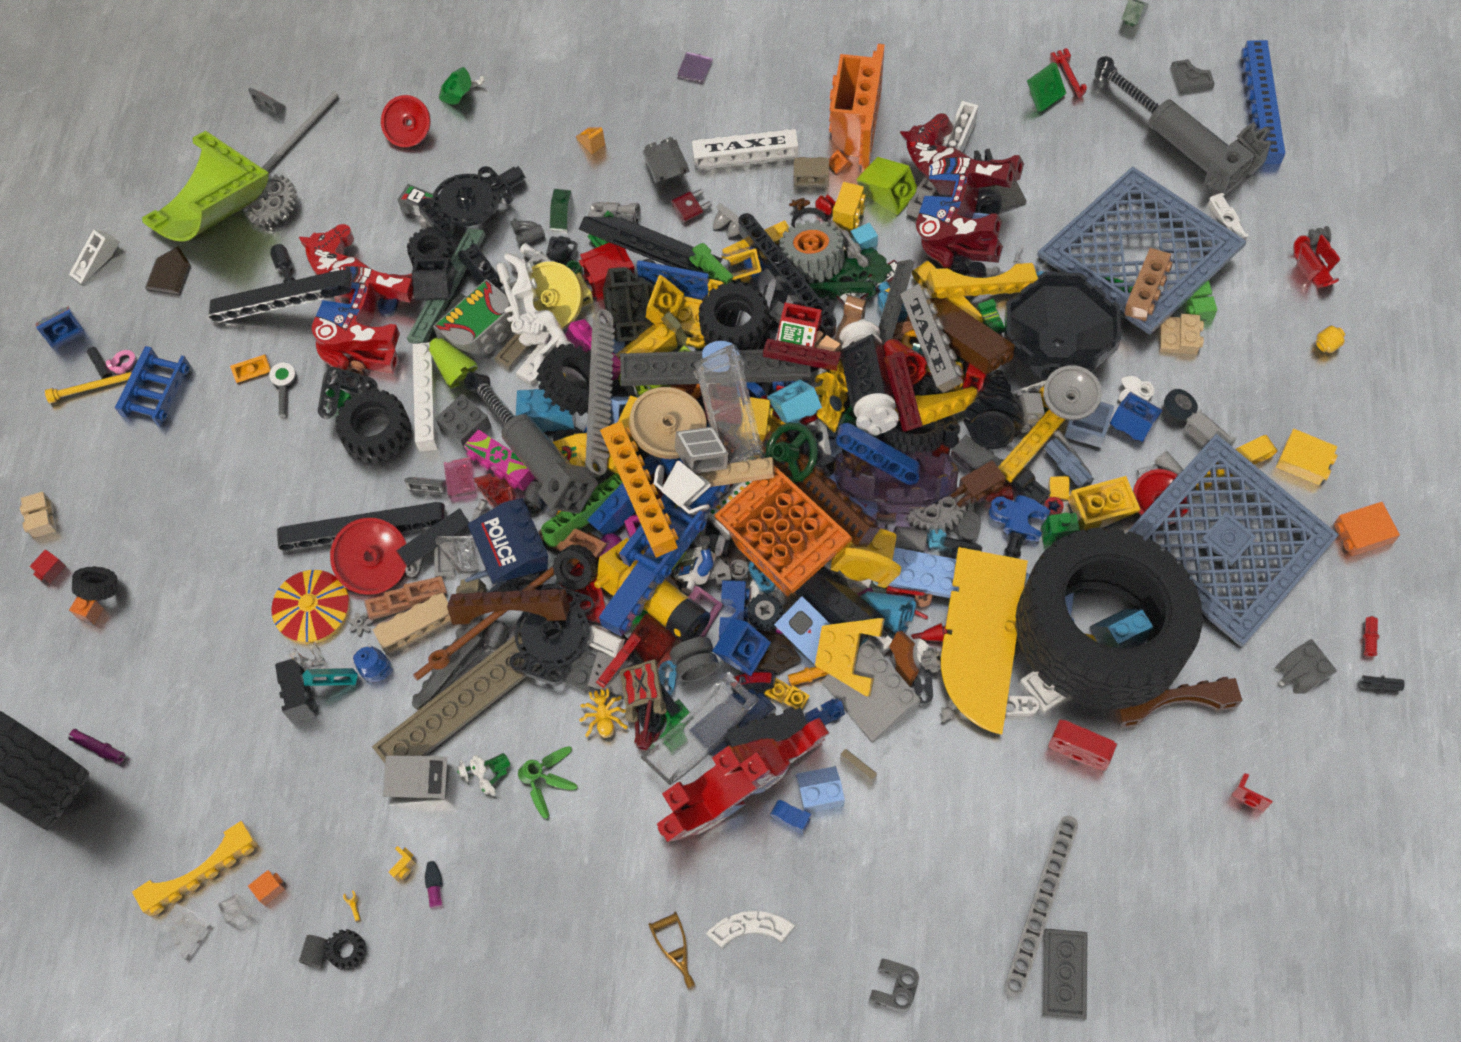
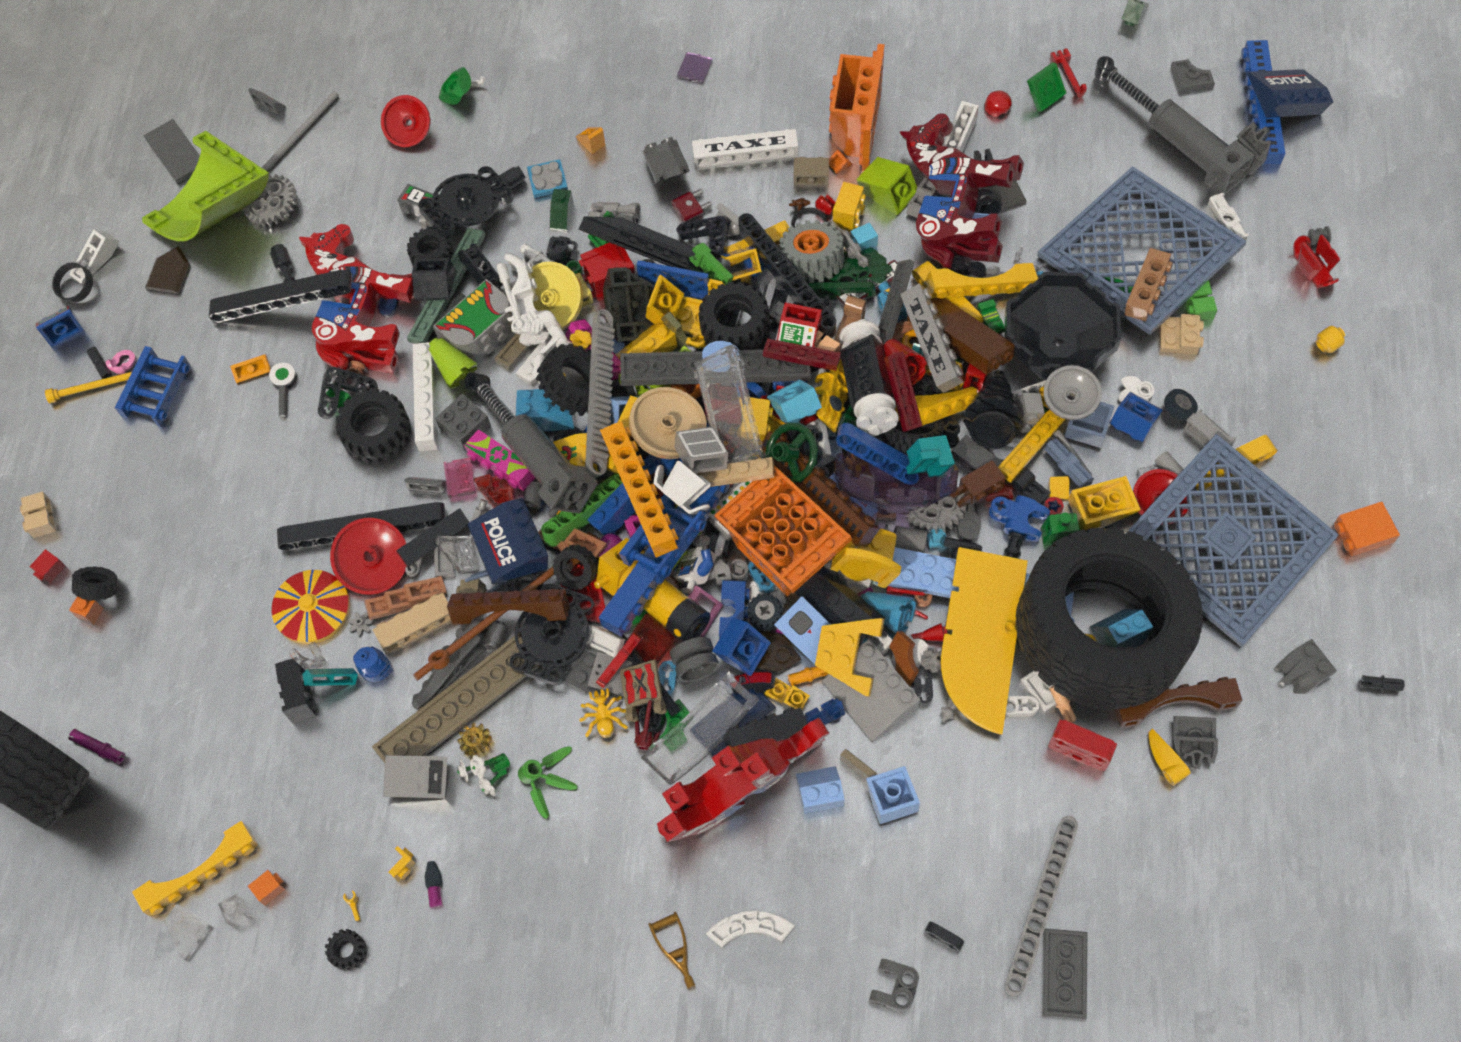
dark grey piece [299,935,328,968] -> none
dark grey plant [511,218,545,244] -> none
blue leg [770,800,811,835] -> none
red piece [1231,773,1273,812] -> none
yellow brick [1276,428,1338,485] -> none
red axle [1363,616,1380,657] -> none
none -> black tyre [52,262,93,303]
none -> dark grey tile [143,119,200,184]
none -> clear yellow gear [457,722,492,756]
none -> light grey piece [527,159,568,198]
none -> yellow plant [570,330,592,349]
none -> black beam [676,216,728,259]
none -> light blue slope [866,766,920,824]
none -> teal plate [906,435,955,478]
none -> black beam [924,921,965,952]
none -> red hair [984,90,1012,117]
none -> light nougat axle [1049,686,1076,723]
none -> yellow piece [1148,728,1191,786]
none -> dark grey plate [1173,716,1218,770]
none -> dark blue slope [1247,69,1334,118]

